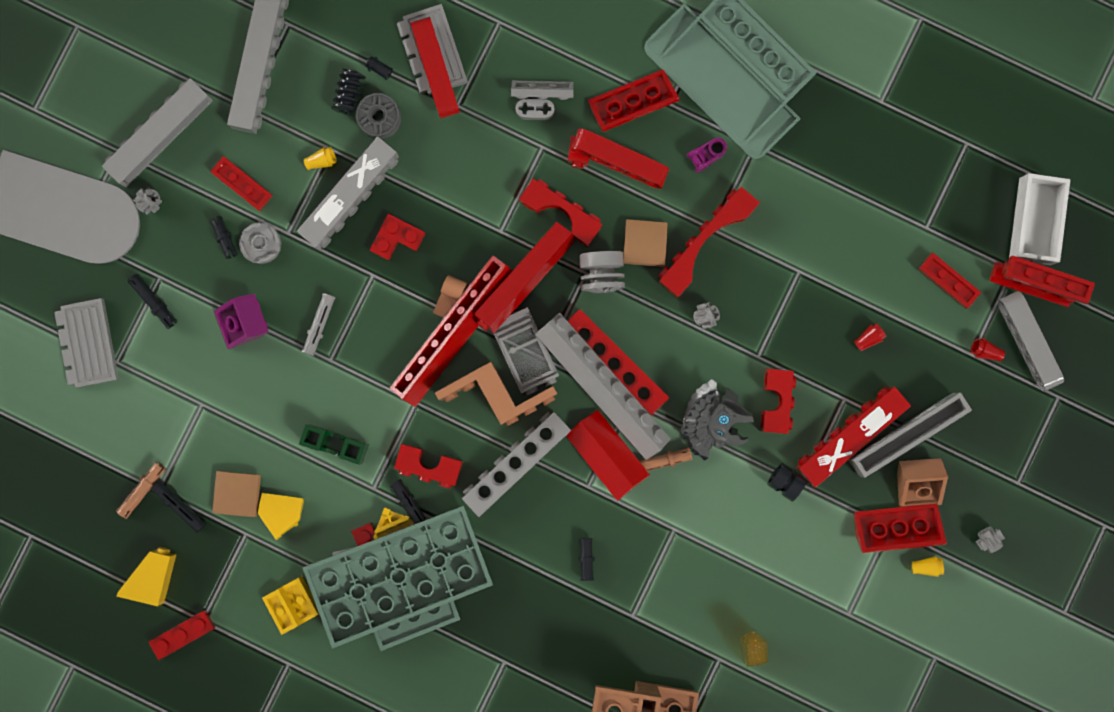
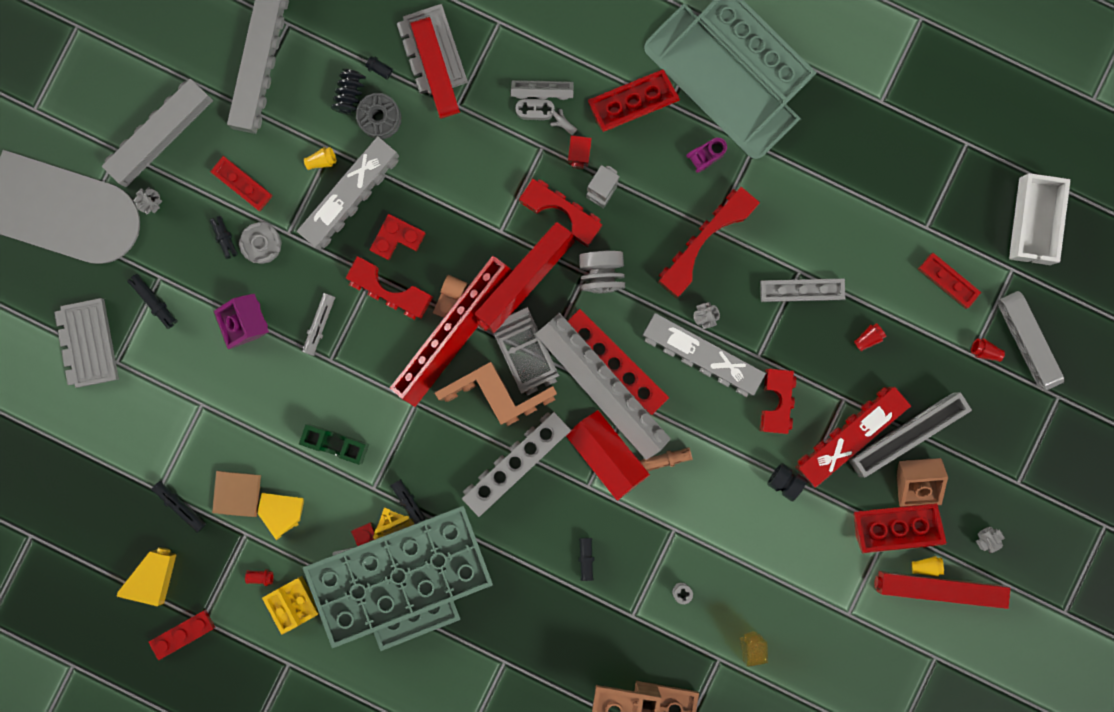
nougat pin [116,461,166,519] -> none
red arch [394,443,463,488] -> none
red beam [571,129,669,189] -> none
medium nougat slope [623,219,668,267] -> none
dark grey piece [681,379,754,461] -> none
red fence [989,256,1095,307] -> none
none -> red pin [245,569,274,586]
none -> red arch [346,256,433,320]
none -> light grey bar [550,109,577,136]
none -> light grey arch [586,165,620,209]
none -> light grey brick [642,313,766,397]
none -> light grey bush [672,582,693,604]
none -> light grey plate [760,279,845,302]
none -> red brick [874,571,1011,609]

